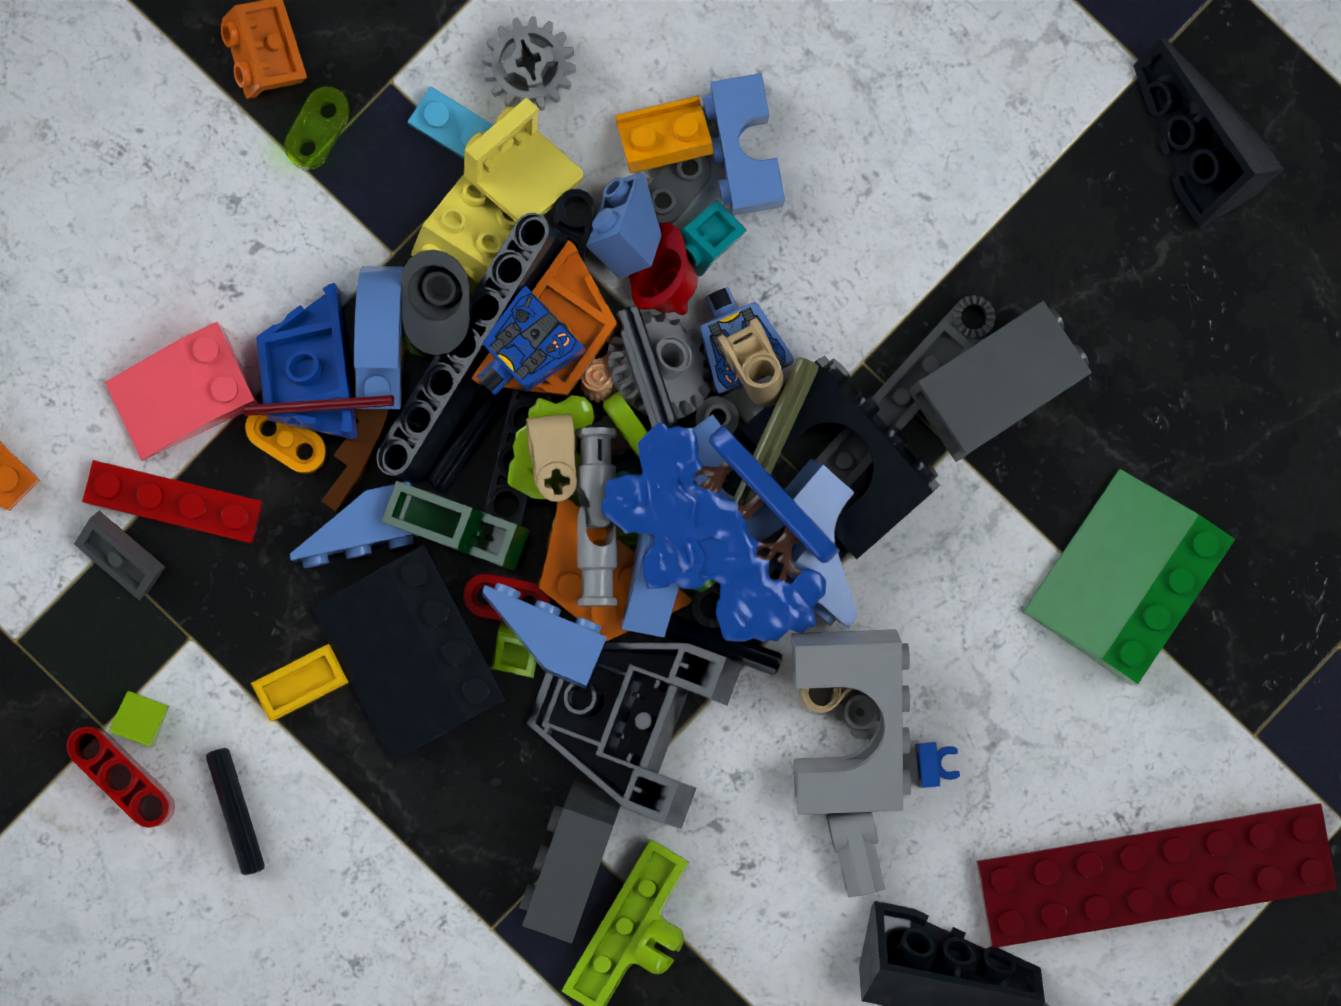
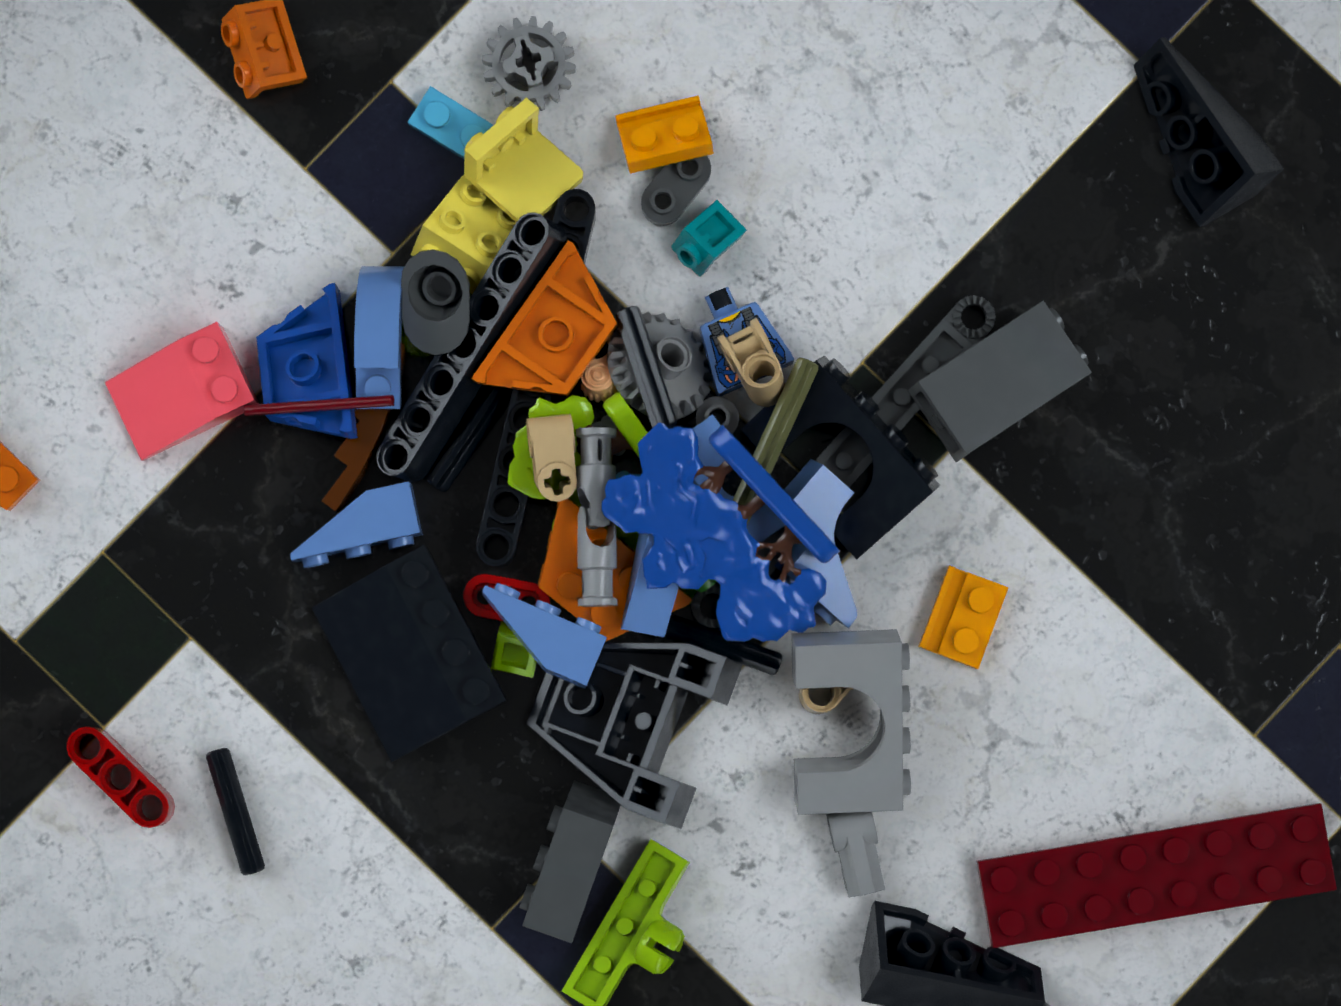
dark grey plate [74,510,165,601] -> none
red plate [82,460,263,544] -> none
lime slope [109,691,169,747] -> none
light orange plate [245,415,327,474] -> none
yellow tile [251,644,350,722] -> none
clear neon green plate [284,87,350,170] -> none
dark green slope [381,481,530,571] -> none
torso [476,286,586,396] -> none
medium blue slope [586,171,662,279] -> none
red piece [629,222,698,315] -> none
medium blue arch [703,73,785,216] -> none
light grey plate [834,689,880,738] -> none
blue tile [915,742,960,788] -> none
green slope [1023,469,1235,685] -> none
none -> light orange plate [918,565,1008,669]

